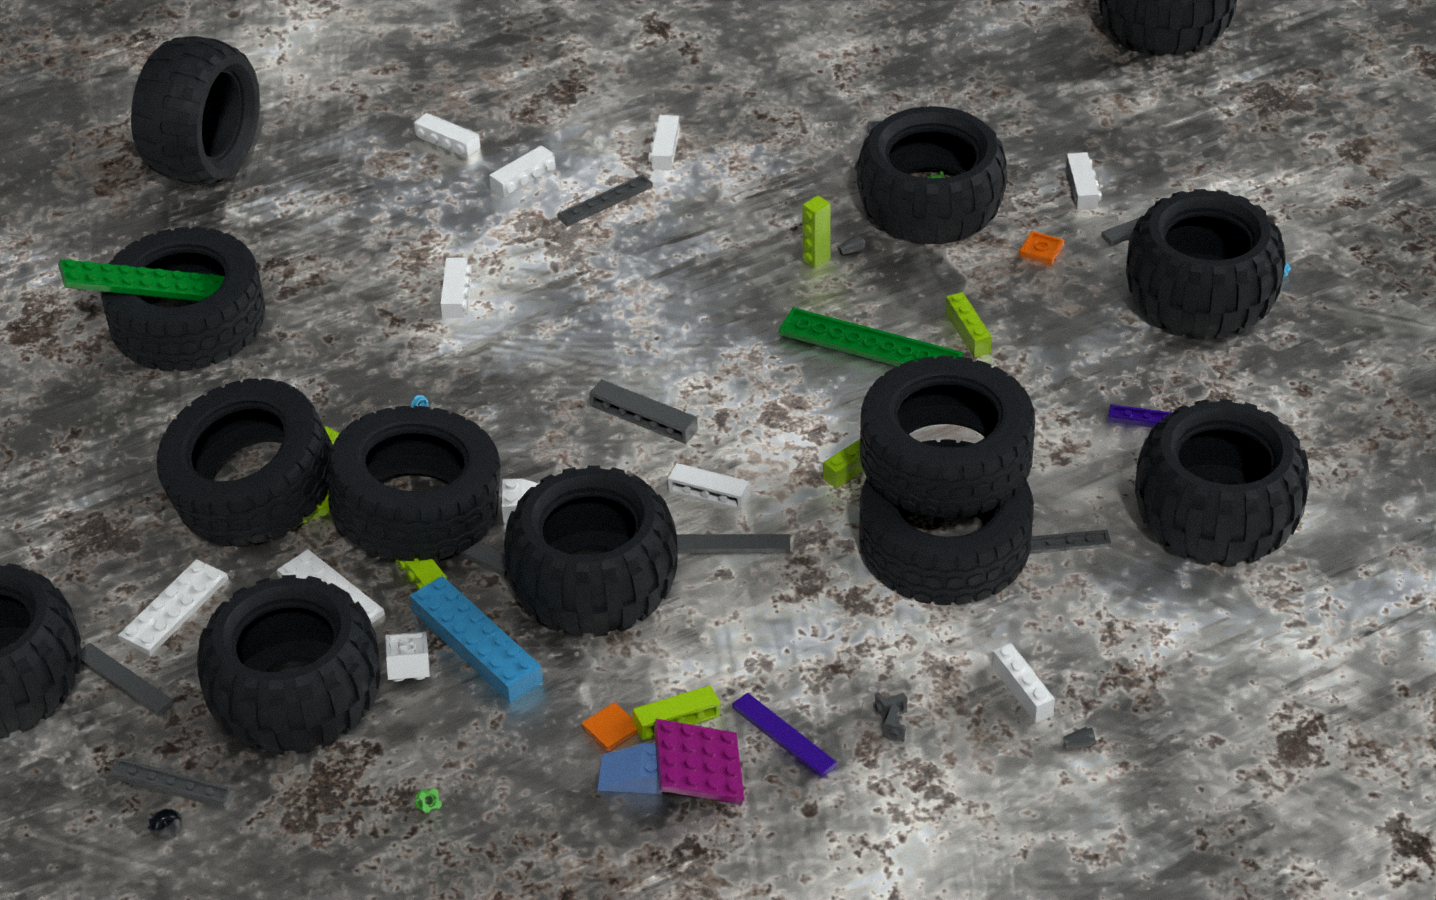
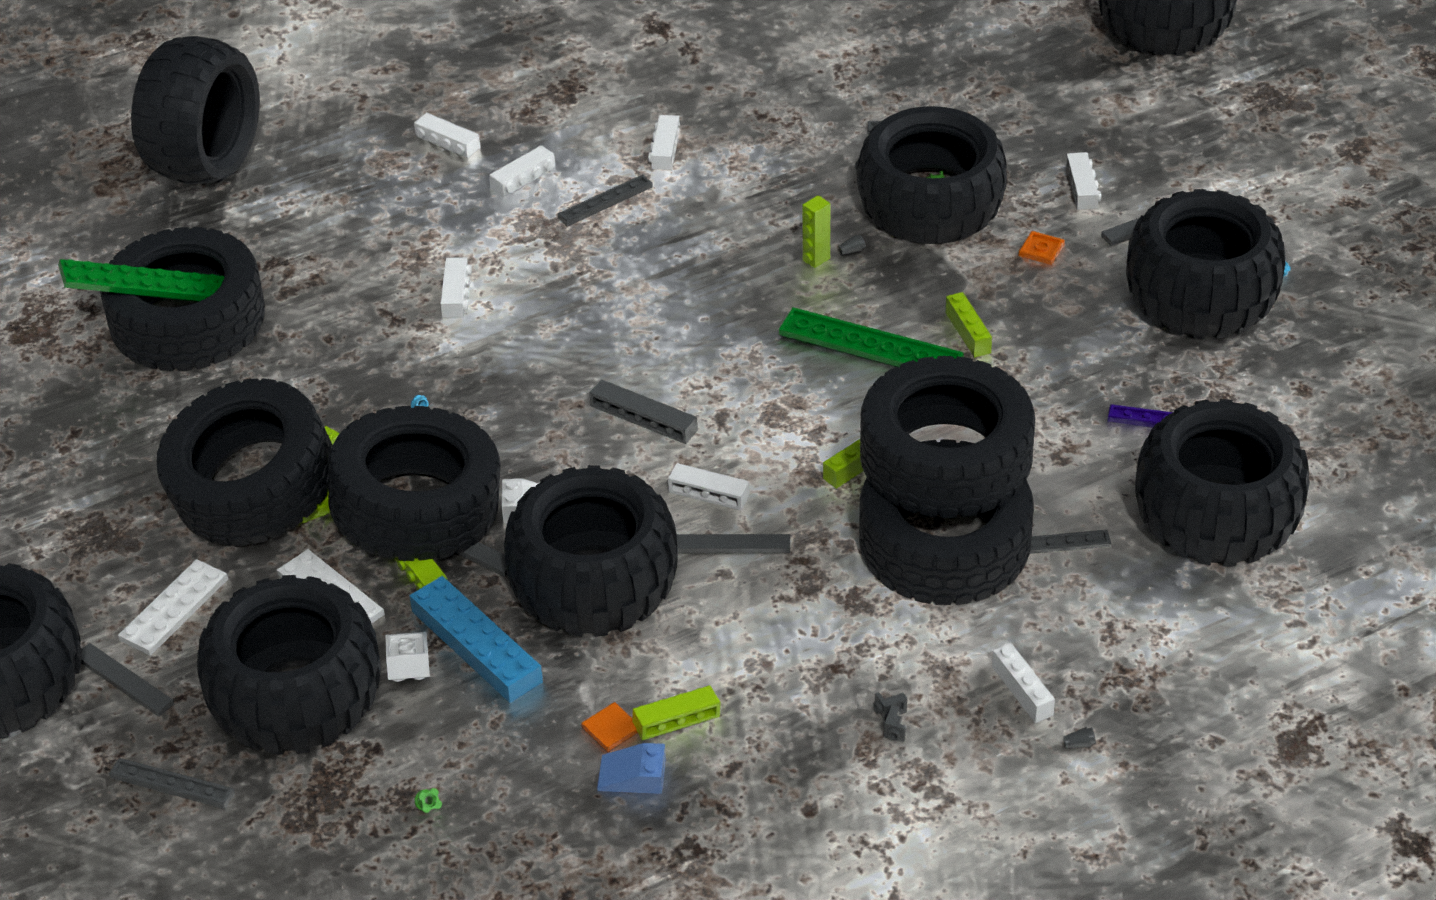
black hair [147,809,182,839] -> none
magenta plate [653,719,744,804] -> none
dark purple tile [732,692,837,778] -> none

